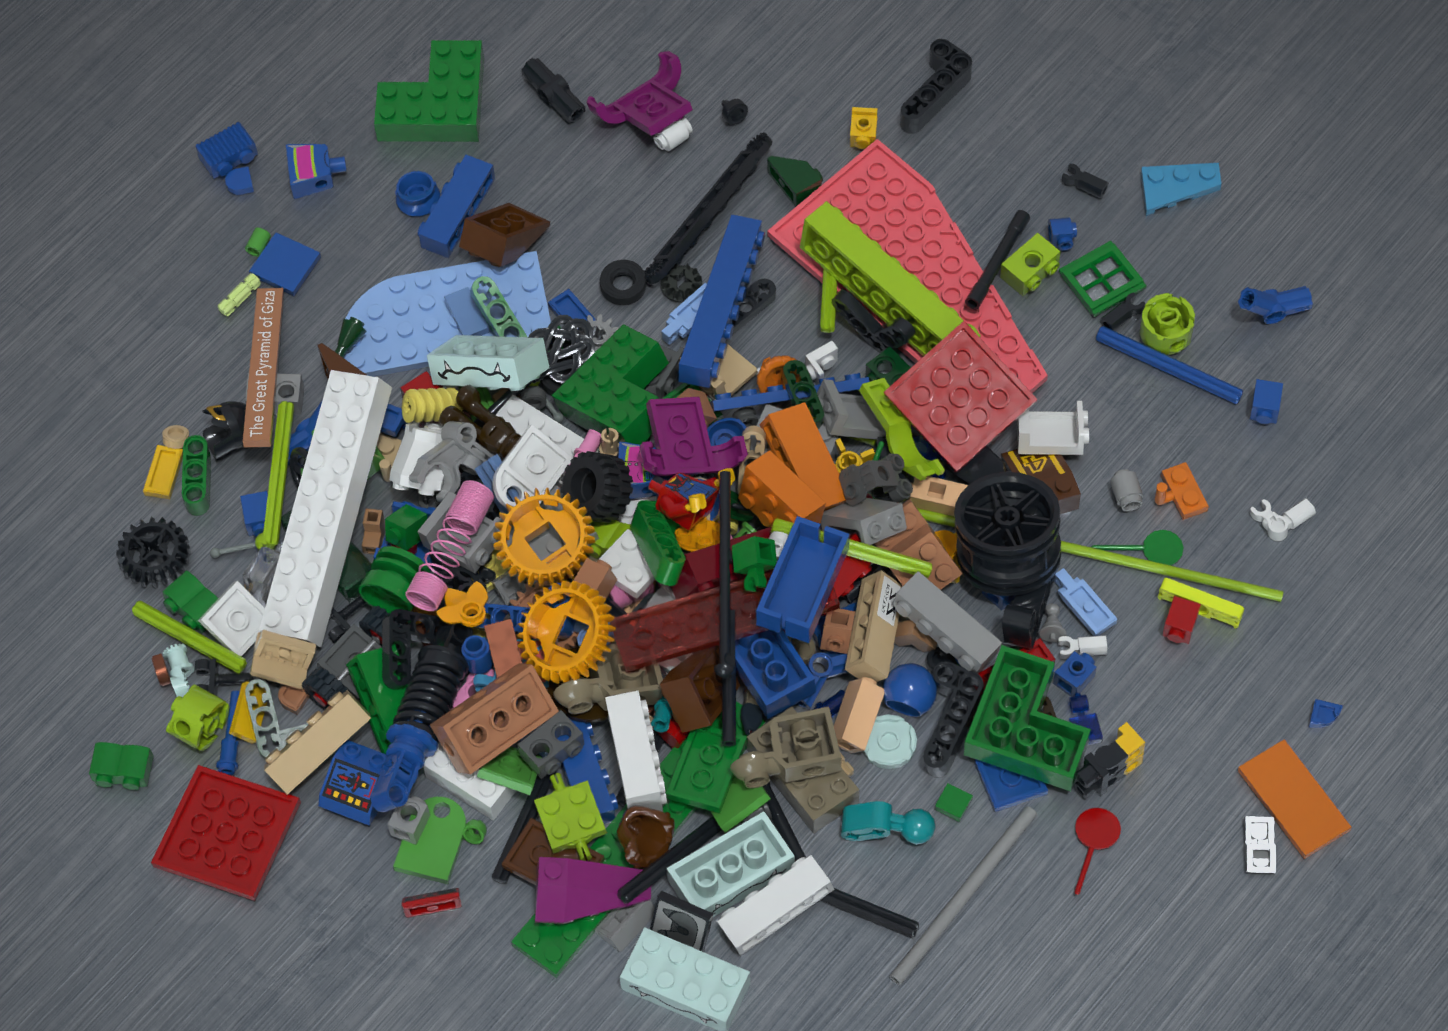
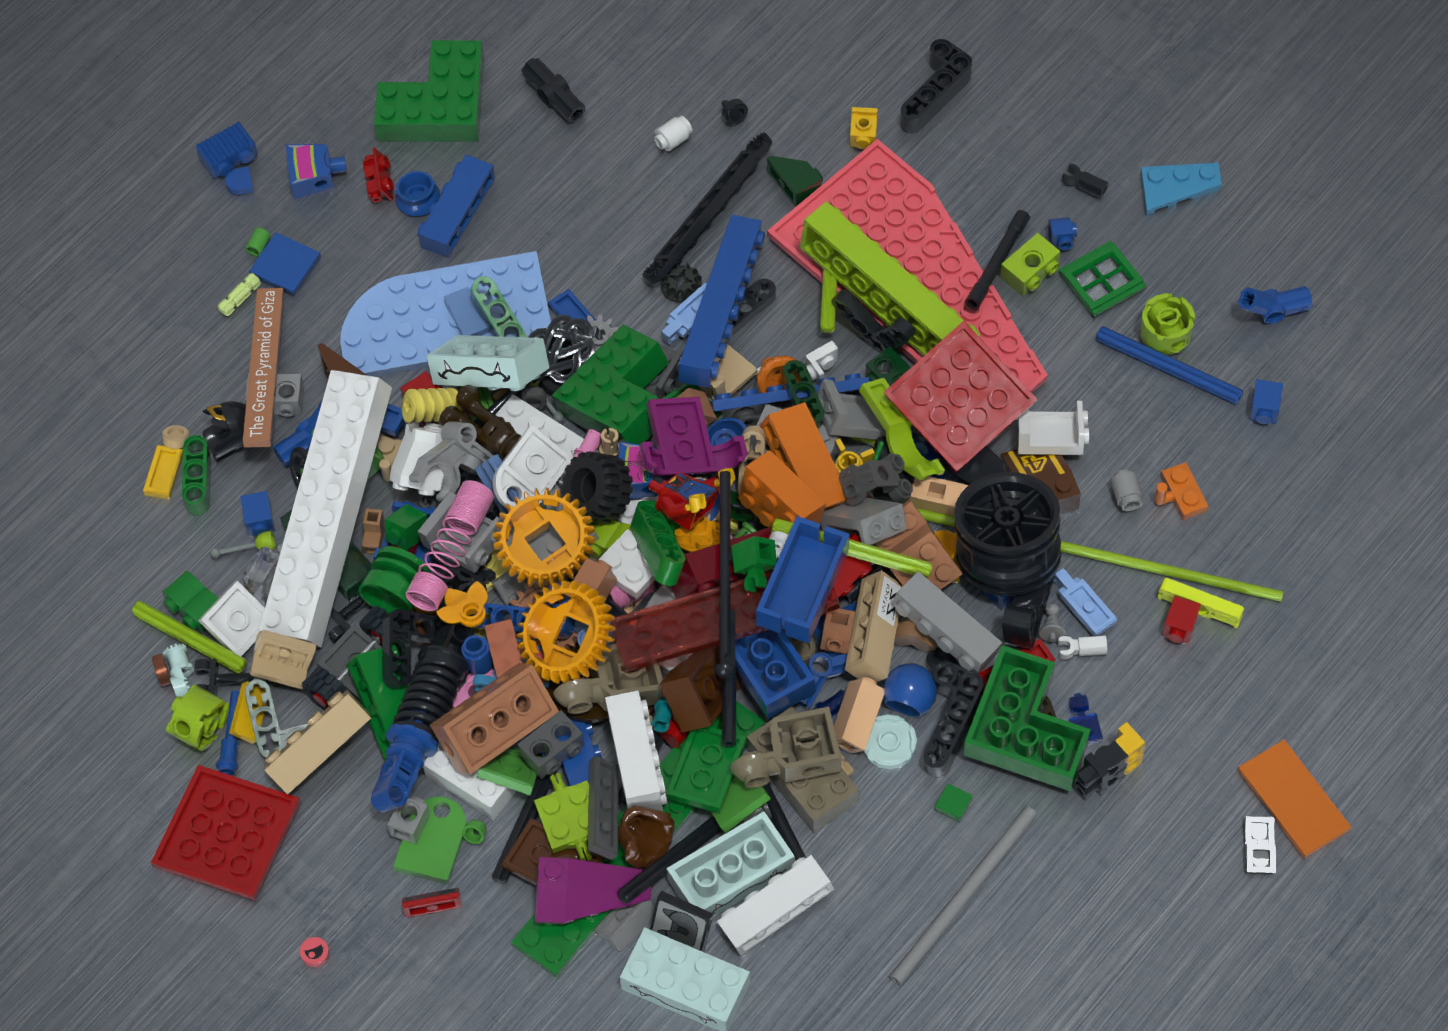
green brick [89,742,154,790] -> none
black gear [116,516,191,588] -> none
lime axle [262,401,294,548] -> none
nougat tile [278,685,310,715] -> none
blue piece [319,740,387,826] -> none
dark green cone [335,317,367,357] -> none
reddish brown slope [459,203,550,267] -> none
magenta piece [586,51,693,136] -> none
black tyre [599,260,647,305] -> none
black piece [741,687,763,735] -> none
black axle [820,888,919,938] -> none
teal beam [841,801,936,844] -> none
blue tile [975,759,1048,812] -> none
blue brick [1053,651,1097,699] -> none
red piece [1074,808,1121,895] -> none
green piece [1091,530,1184,566] -> none
black bar [1100,292,1145,331] -> none
white bar [1250,498,1316,541] -> none
blue tile [1309,699,1343,728] -> none
none -> coral tile [300,937,330,968]
none -> red hinge [363,147,394,203]
none -> dark grey tile [588,755,618,860]

